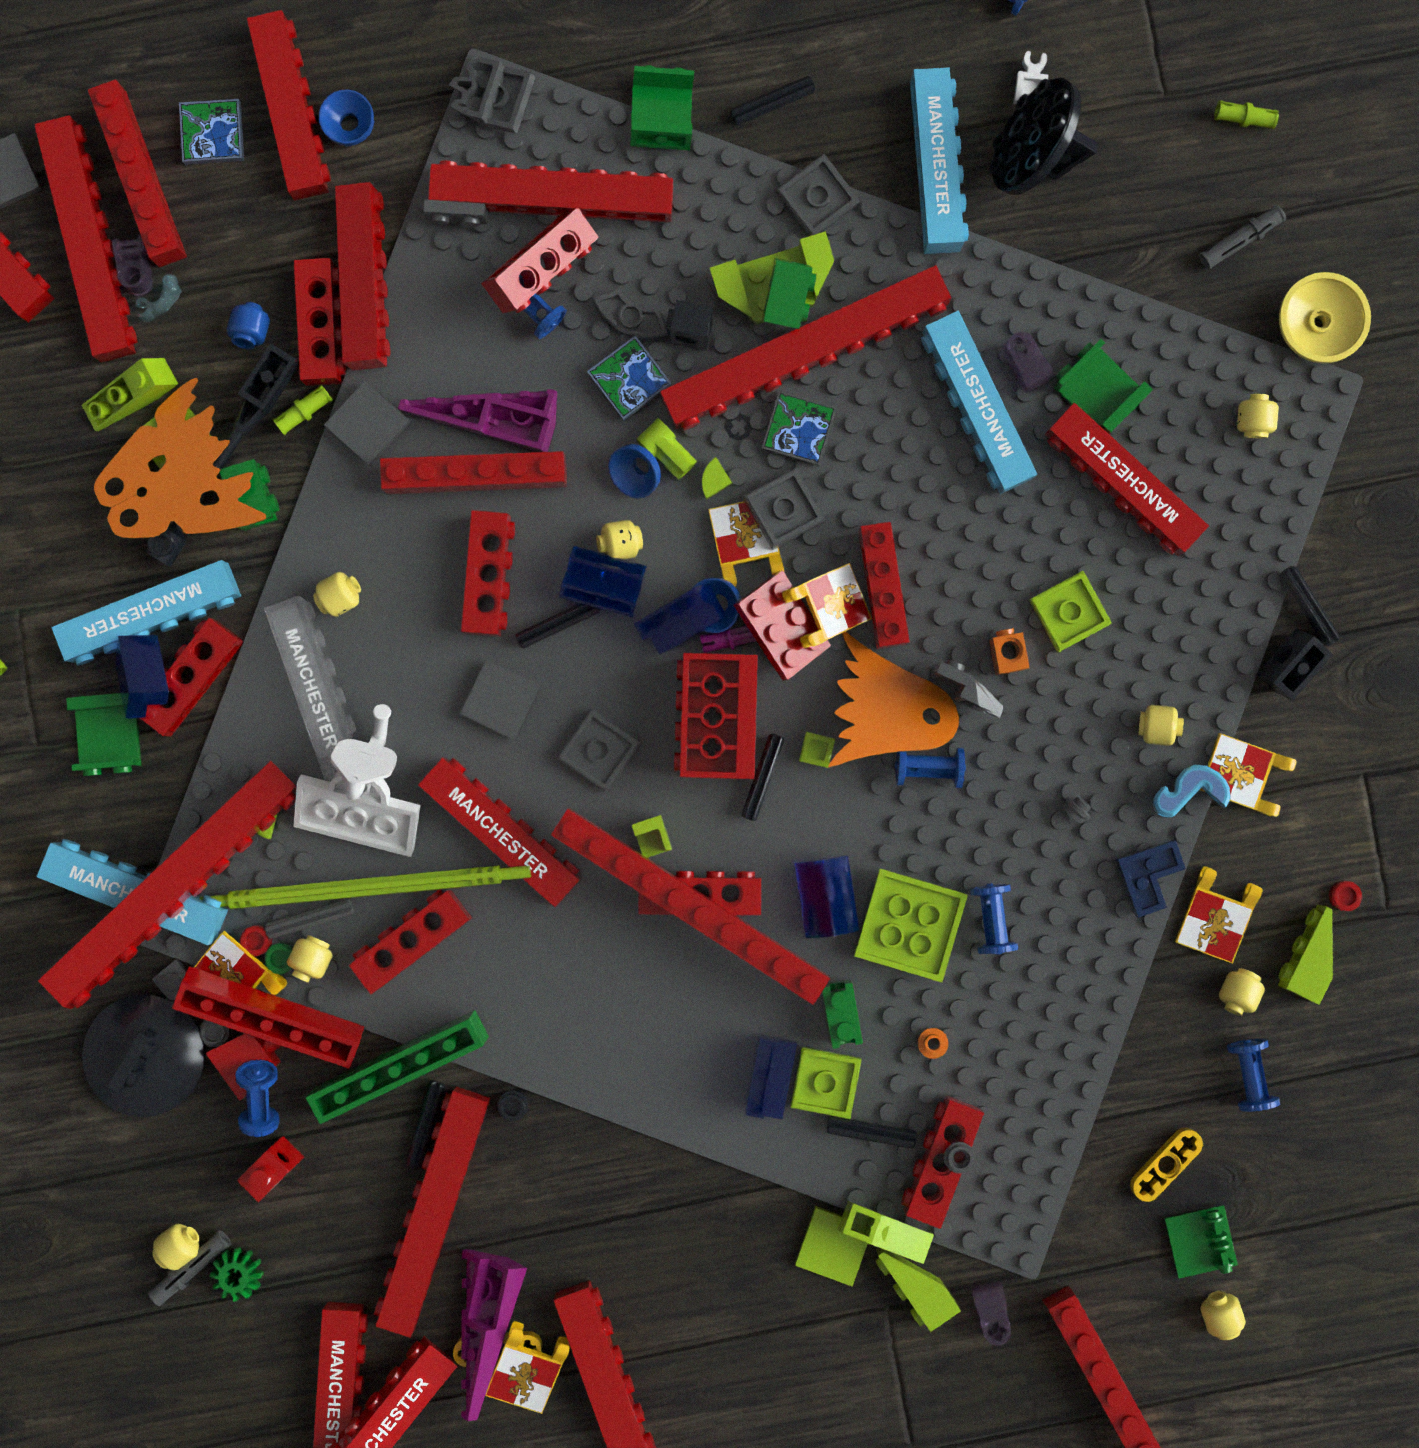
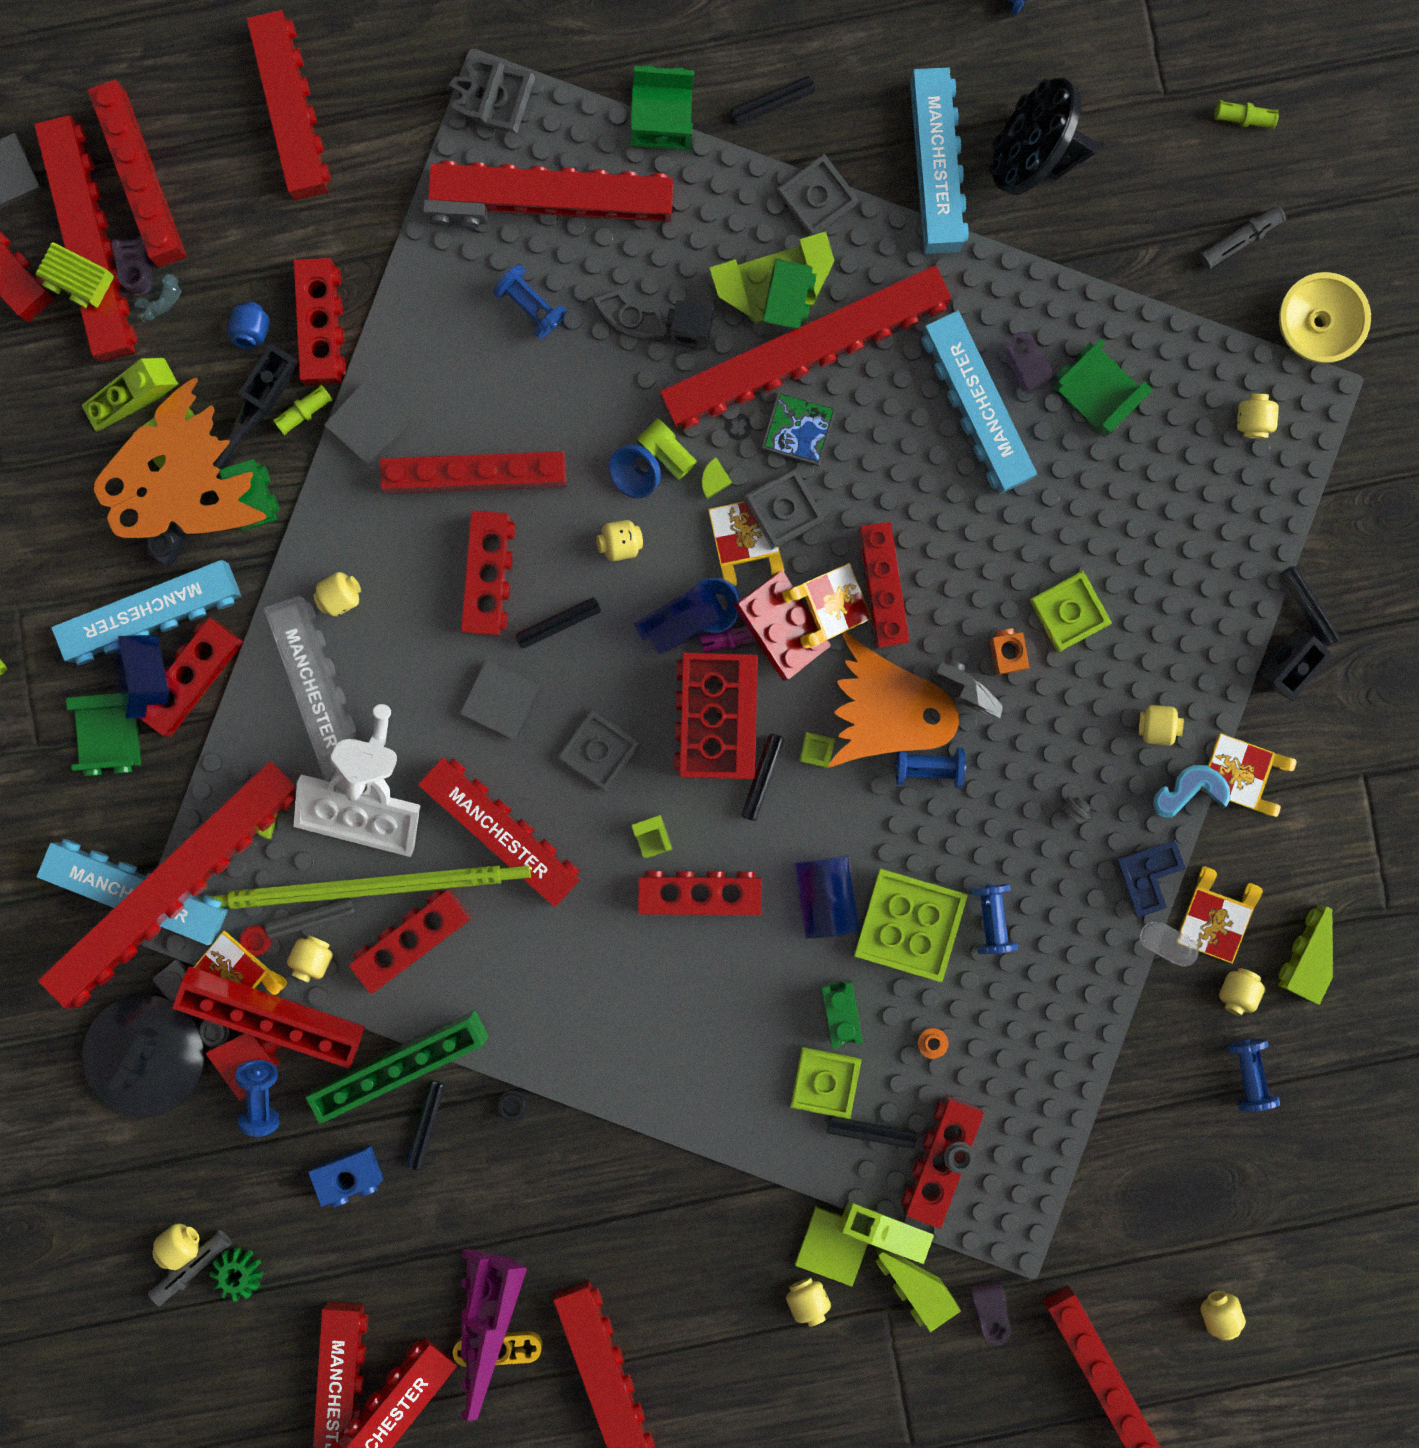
tile [179,99,244,165] -> none
red torso [237,1136,304,1202] -> none
green tile [265,943,293,974] -> none
blue piece [319,89,374,146] -> none
red brick [335,182,391,371] -> none
red brick [374,1087,491,1338] -> none
magenta wedge [398,389,557,452] -> none
brick [481,207,599,313] -> none
flag [485,1321,570,1414] -> none
red brick [551,808,830,1005] -> none
clear blue piece [559,546,647,618] -> none
tile [587,336,672,421] -> none
clear blue piece [744,1034,797,1119] -> none
white plate [1013,51,1048,104] -> none
red brick [1045,403,1209,556] -> none
yellow beam [1130,1128,1203,1202] -> none
green hinge [1164,1205,1238,1279] -> none
red tile [1329,881,1362,911] -> none
none -> lime brick [36,242,114,308]
none -> blue brick [309,1145,384,1208]
none -> light yellow head [786,1277,831,1327]
none -> clear tile [1140,921,1199,967]

